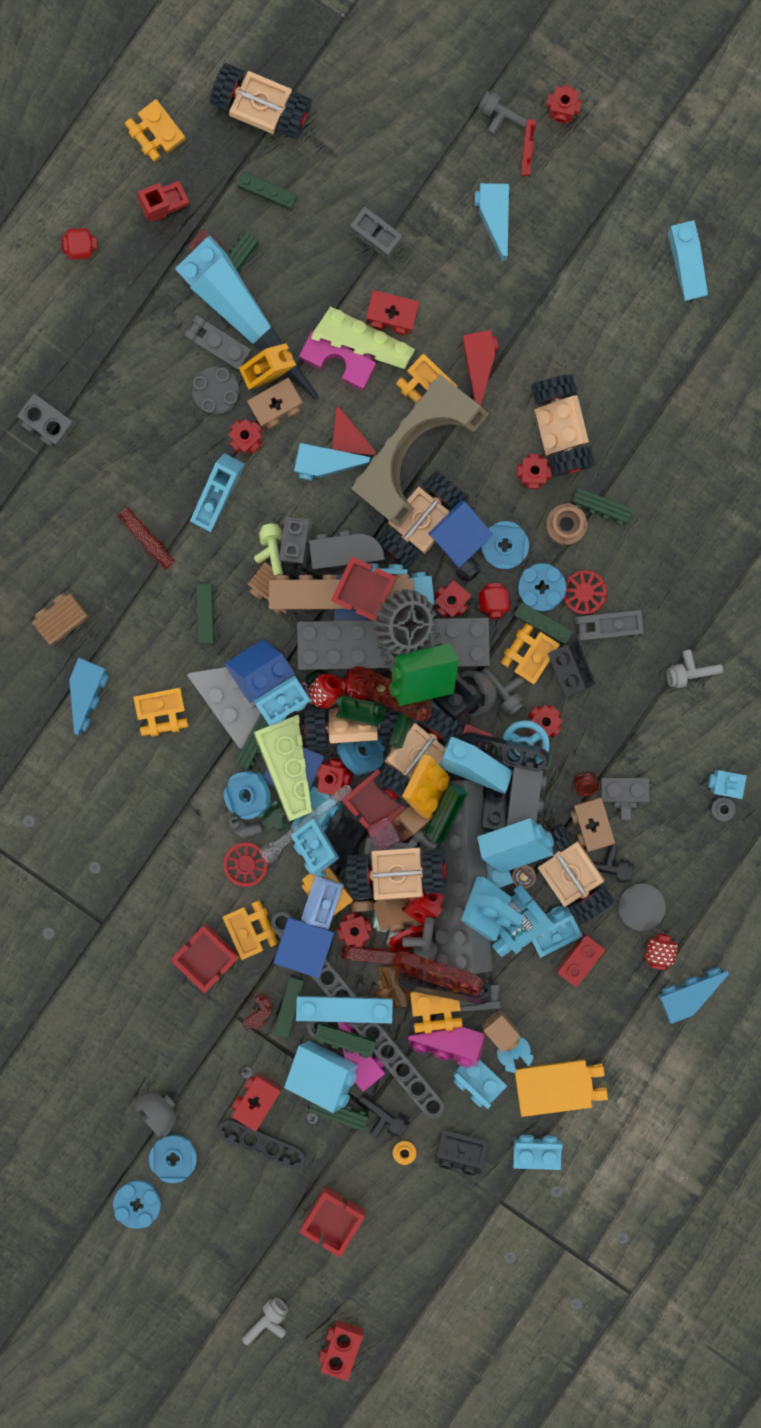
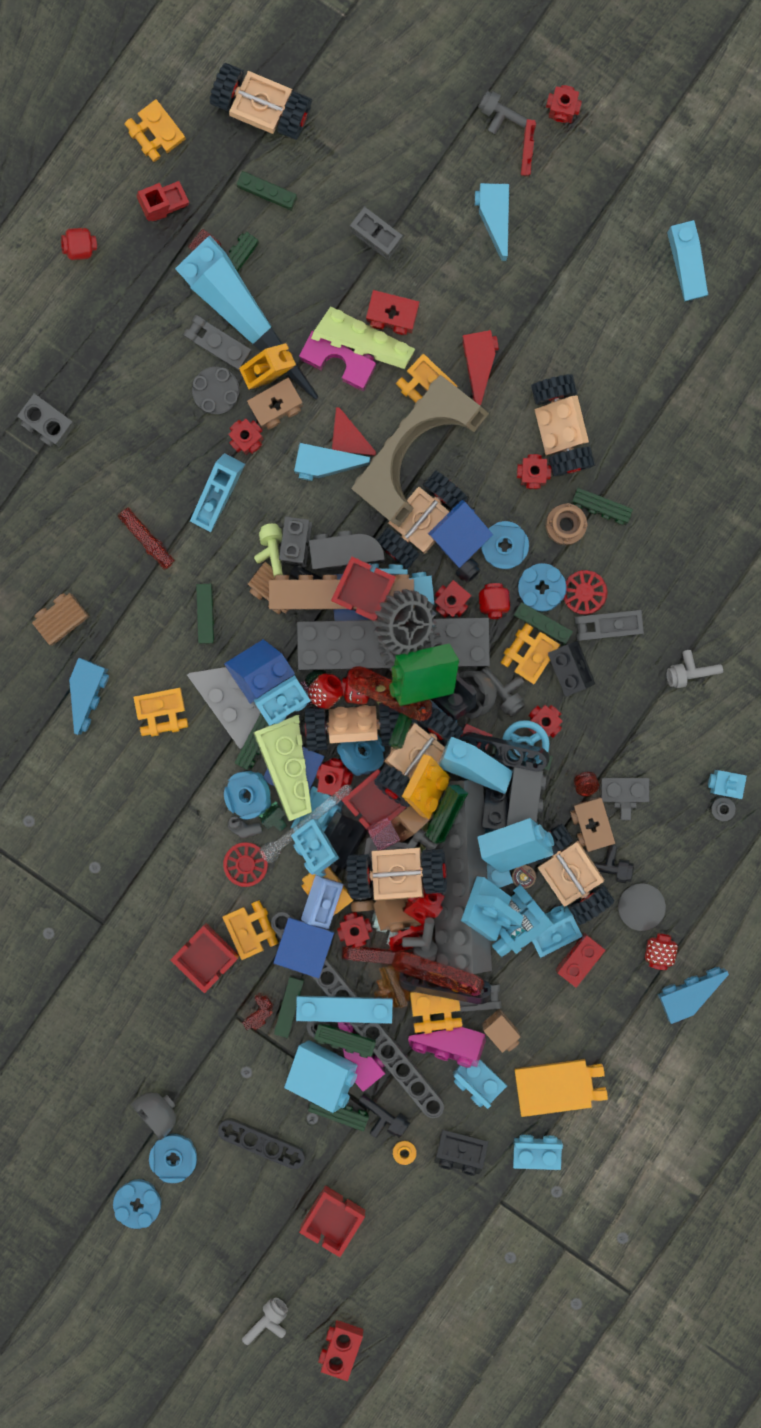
red brick [231,1072,282,1132] -> none
dark green hinge [335,695,388,727] -> none
medium azure piece [497,1038,534,1073] -> none

